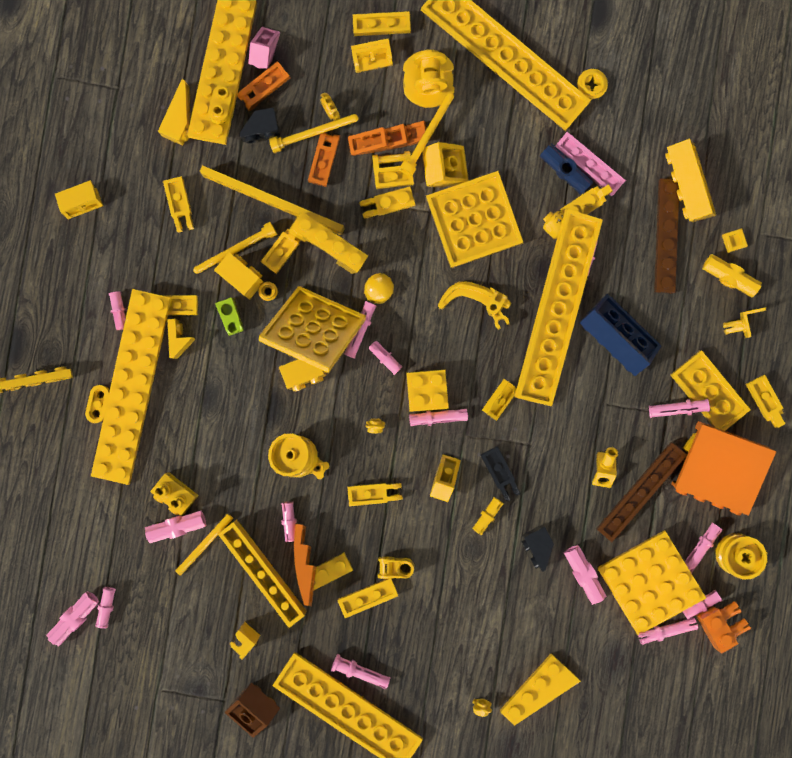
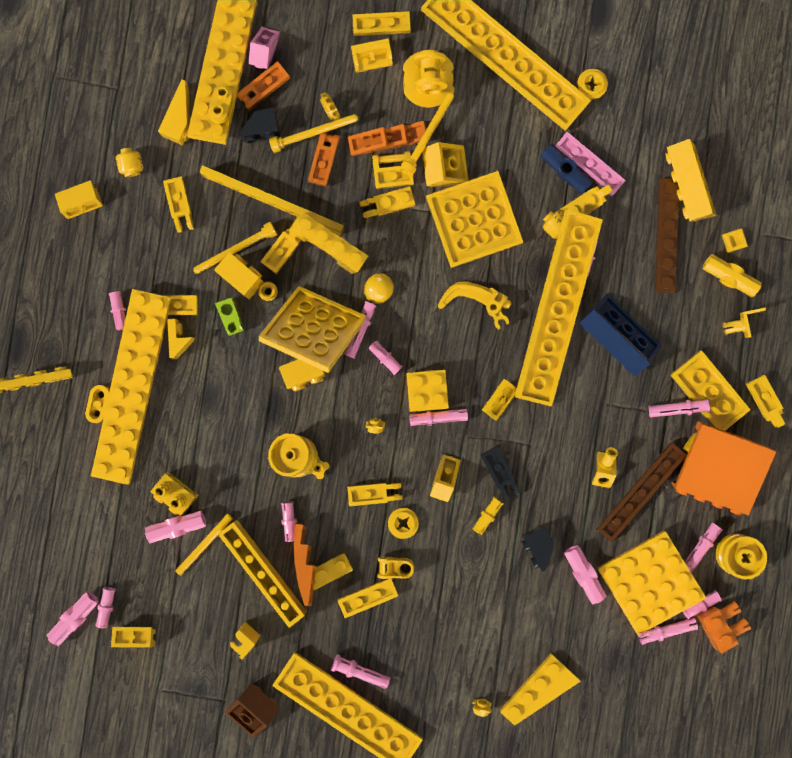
none -> yellow hinge [111,627,156,647]
none -> yellow head [116,148,143,177]
none -> yellow gear [388,508,419,539]

